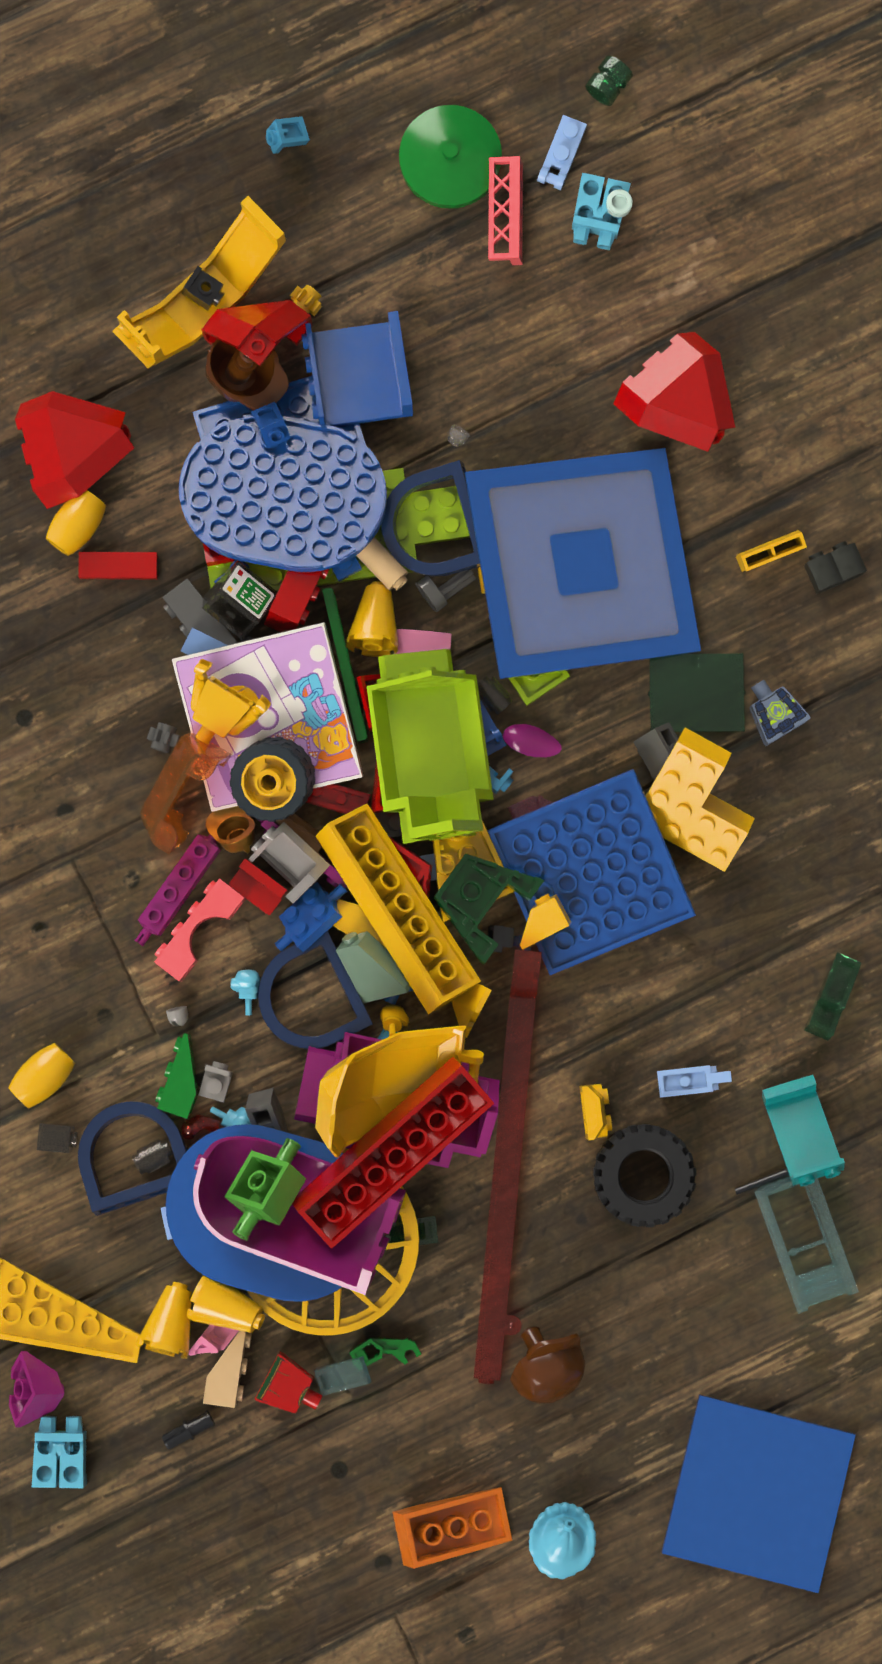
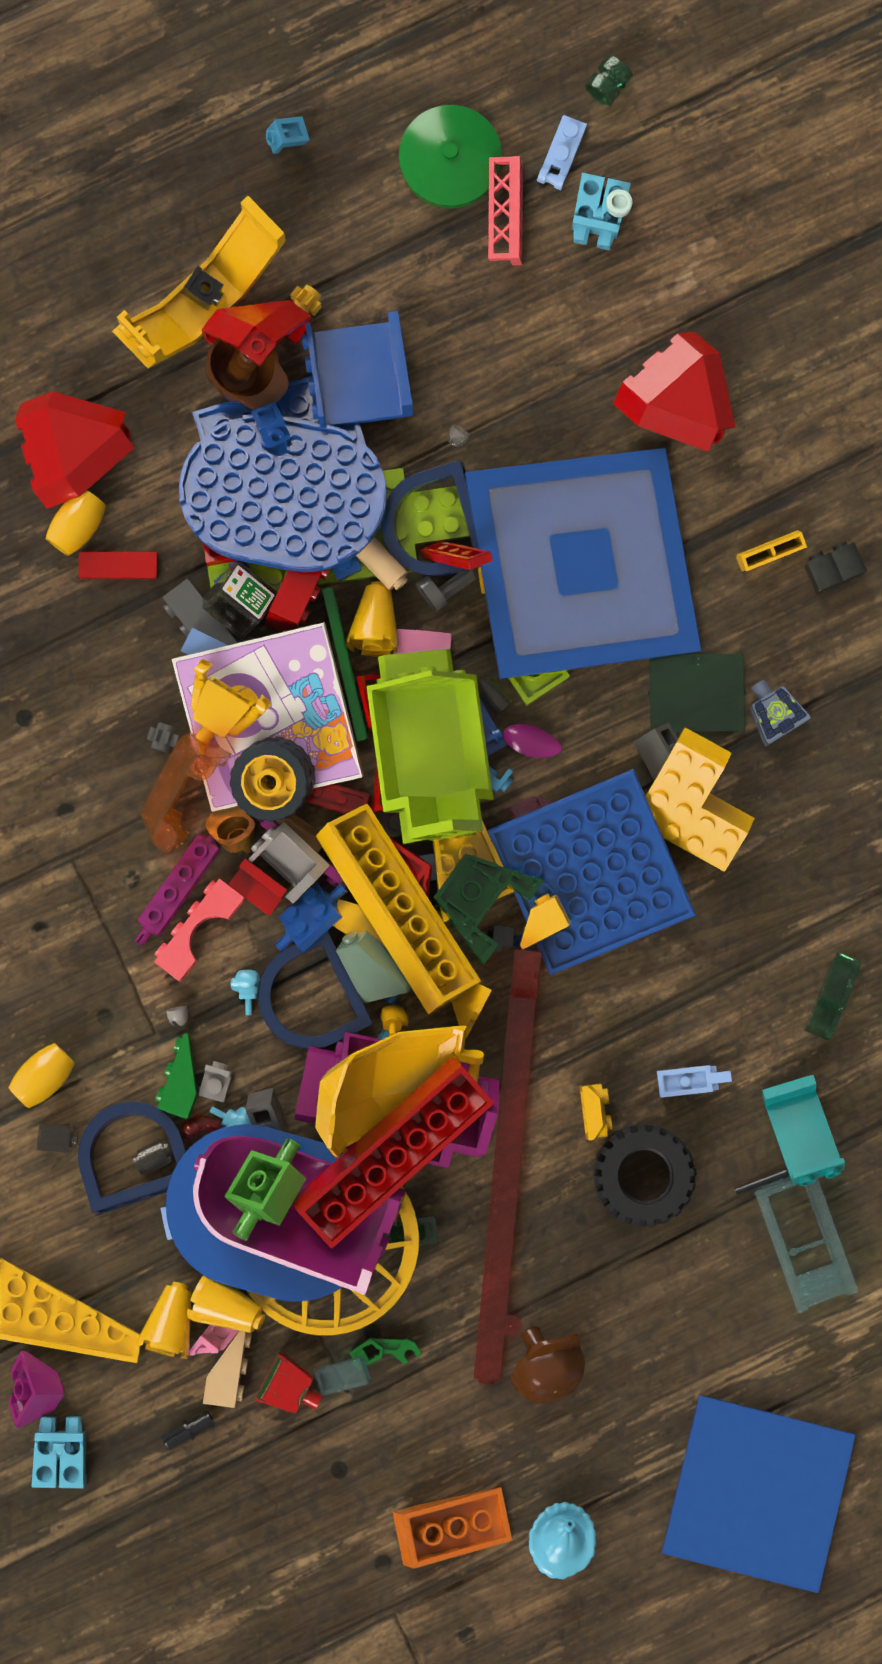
none -> red tile [420,541,493,570]

